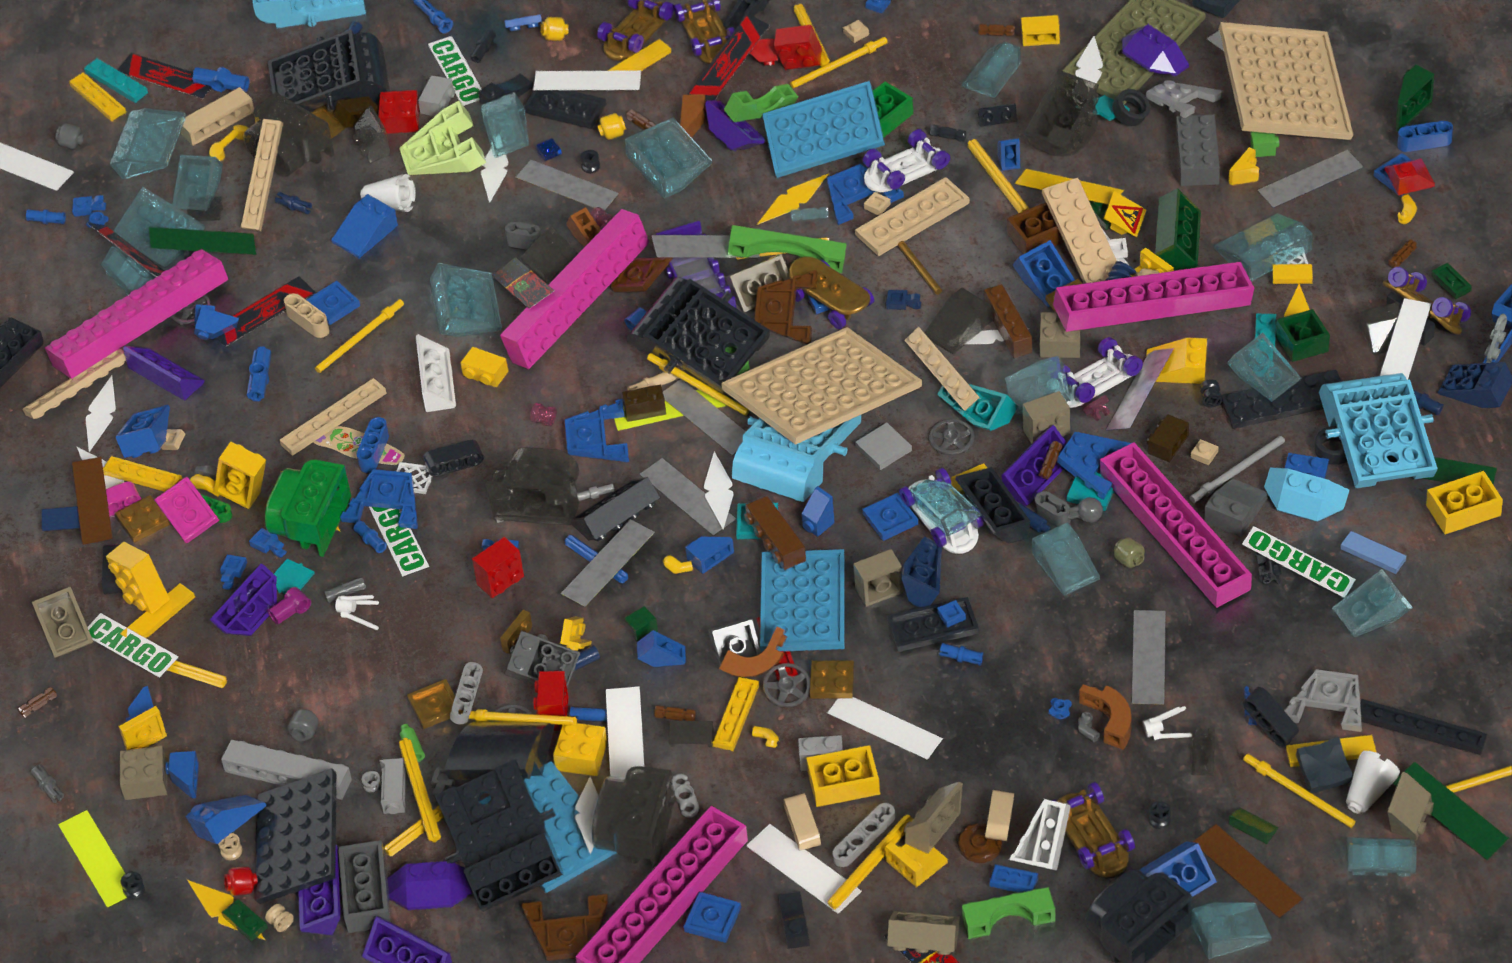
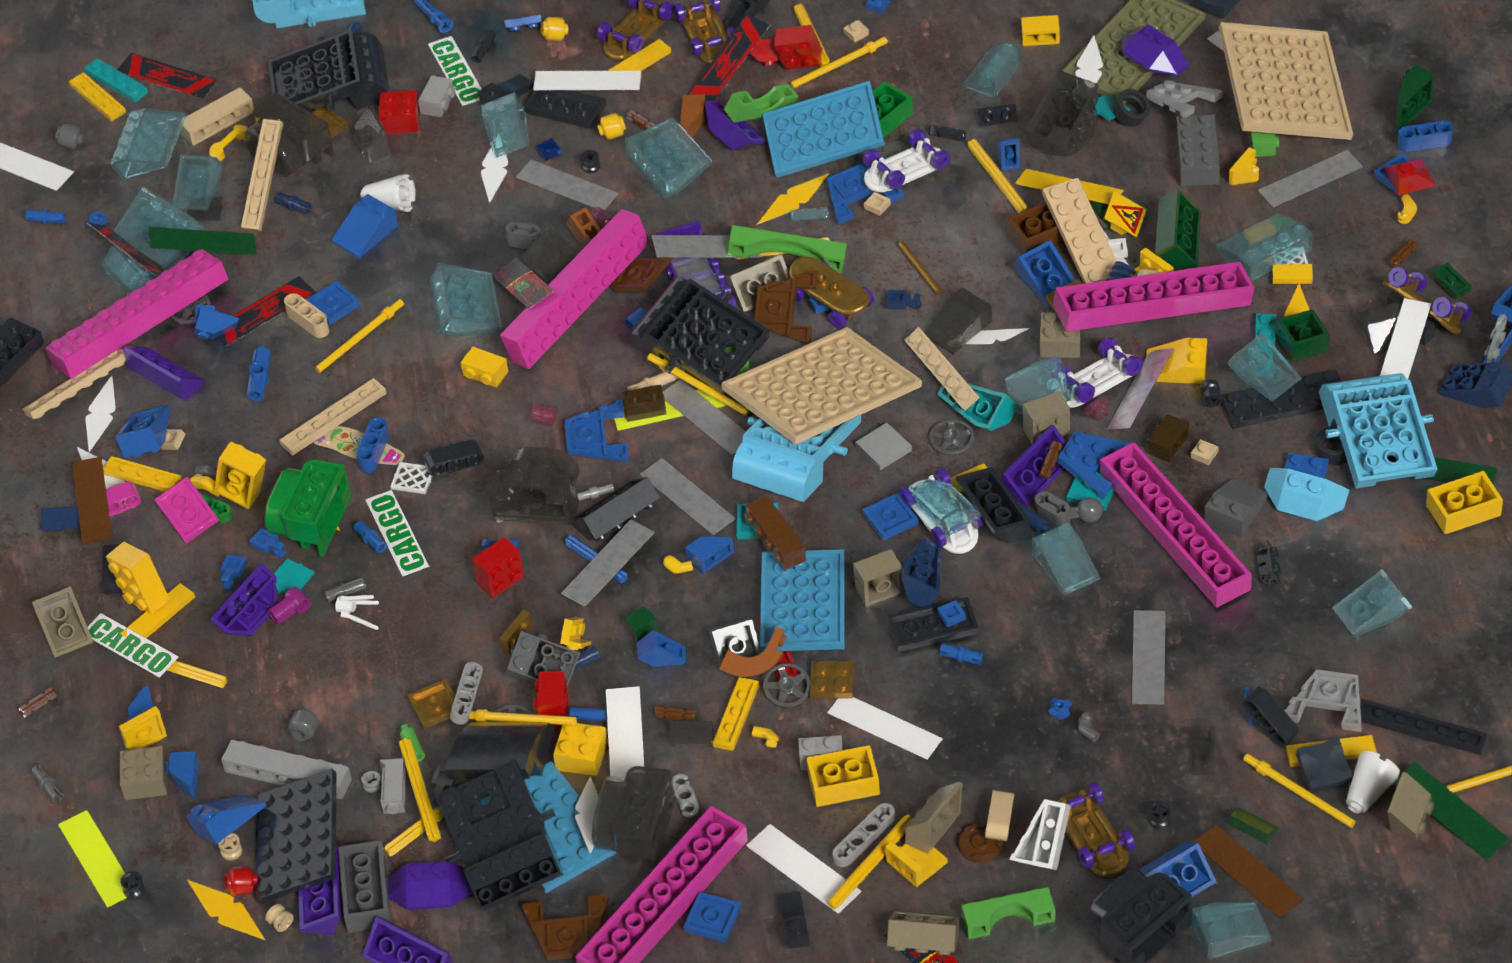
blue plate [72,195,106,217] -> none
pearl gold plate [115,495,170,543] -> none
blue piece [192,67,250,92] -> none
dark green plate [222,899,268,942] -> none
dark brown brick [334,96,379,128] -> none
blue wing [340,469,418,529] -> none
yellowish green wedge [399,101,486,175] -> none
white slope [416,334,456,412] -> none
white sticker [704,451,734,529] -> none
tan beam [783,793,821,851] -> none
blue slope [802,486,835,537] -> none
tan plate [855,177,970,256] -> none
reddish brown axle [978,24,1015,36] -> none
reddish brown brick [984,284,1032,358] -> none
blue plate [990,864,1038,893] -> none
dark orange arch [1079,684,1131,750] -> none
olive head [1114,537,1145,568] -> none
white plant [1142,706,1192,741] -> none
light grey bar [1189,436,1285,503] -> none
sticker [1242,526,1356,598] -> none
medium blue tile [1341,531,1406,574] -> none
clear light blue slope [1347,837,1417,877] -> none
dark blue pin [1413,390,1444,416] -> none

